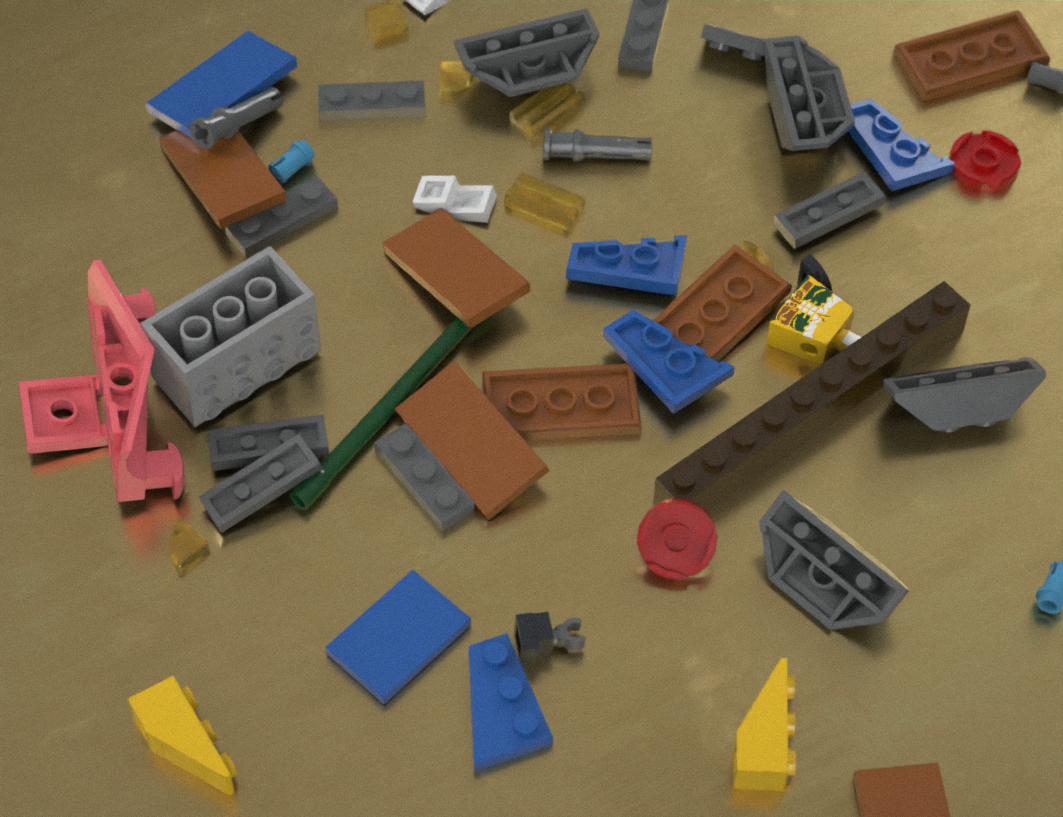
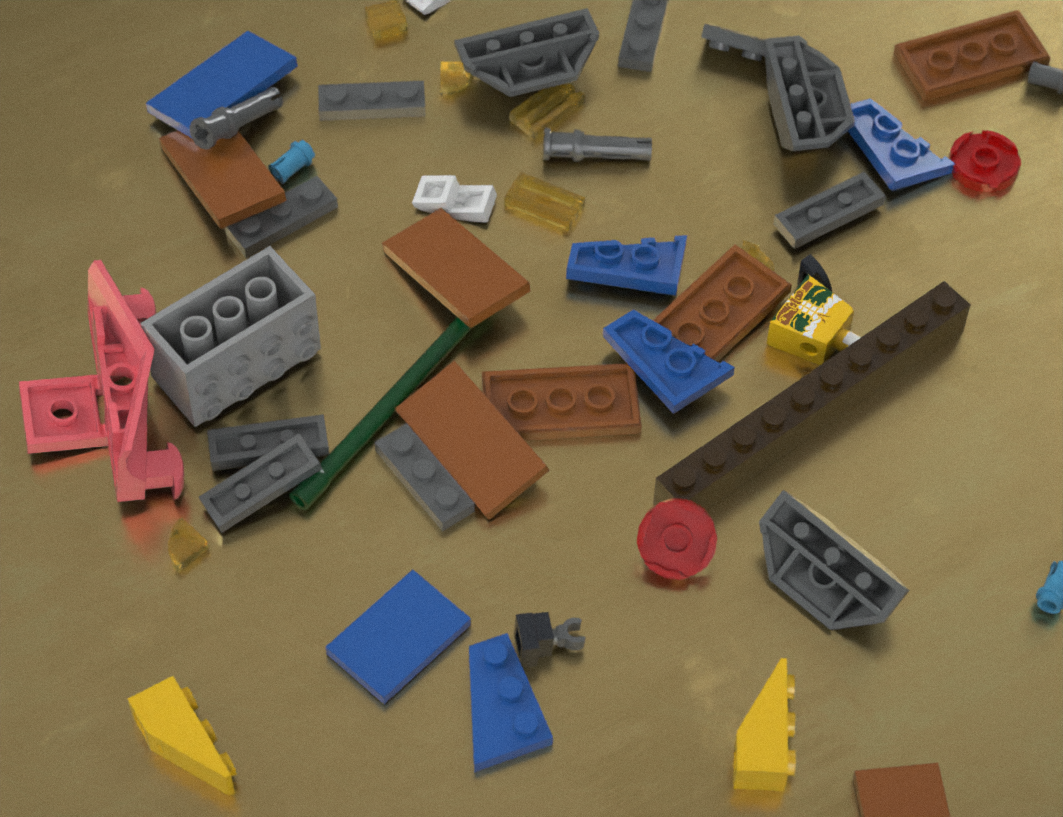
dark grey wedge [883,357,1046,432] -> none

